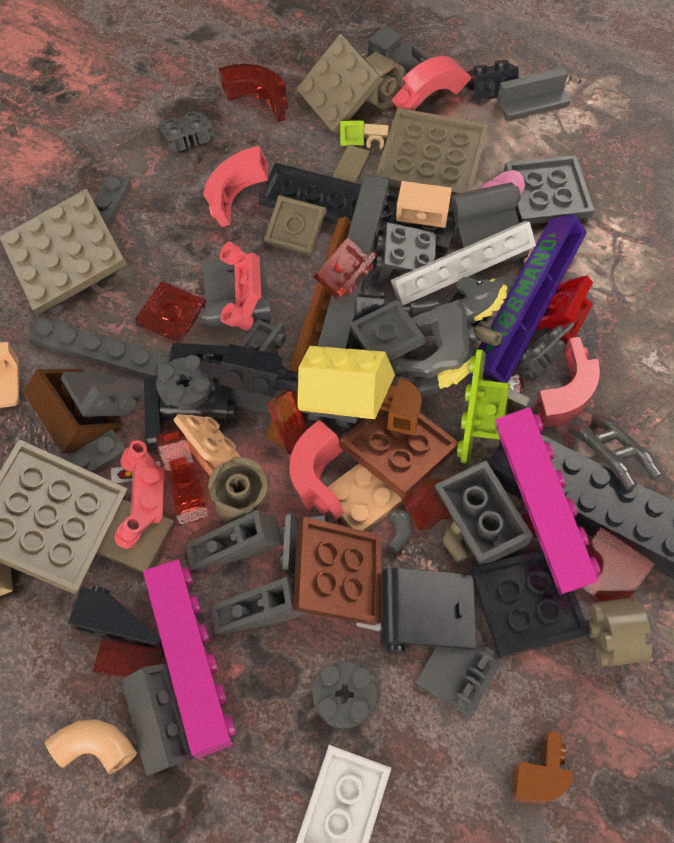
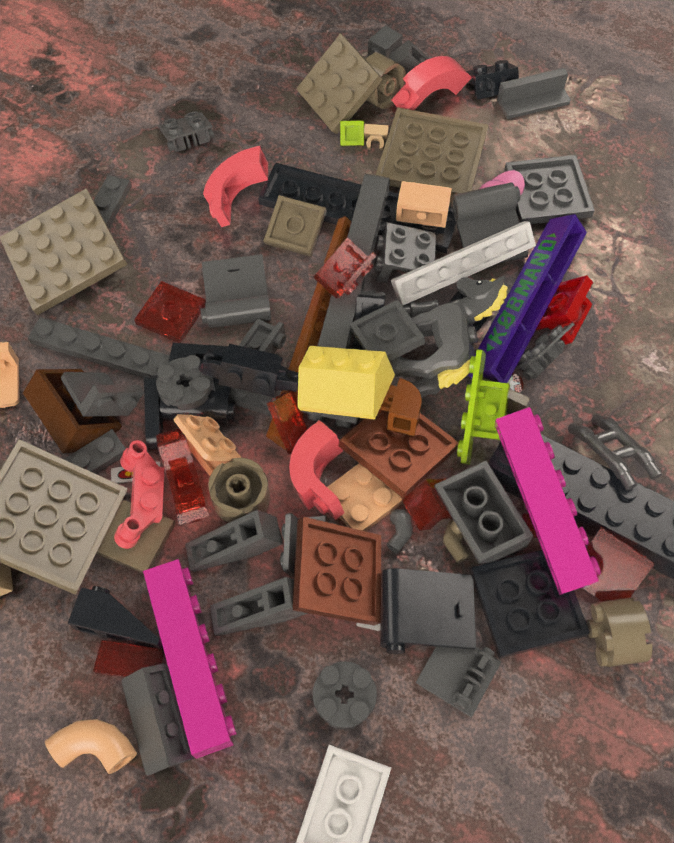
clear red arch [219,64,288,122] -> none
coral plate [220,242,261,331] -> none
dark tan tile [332,145,370,183] -> none
dark tan arm [474,321,502,346] -> none
dark orange brick [511,732,574,804] -> none
coral arch [535,337,600,428] -> none

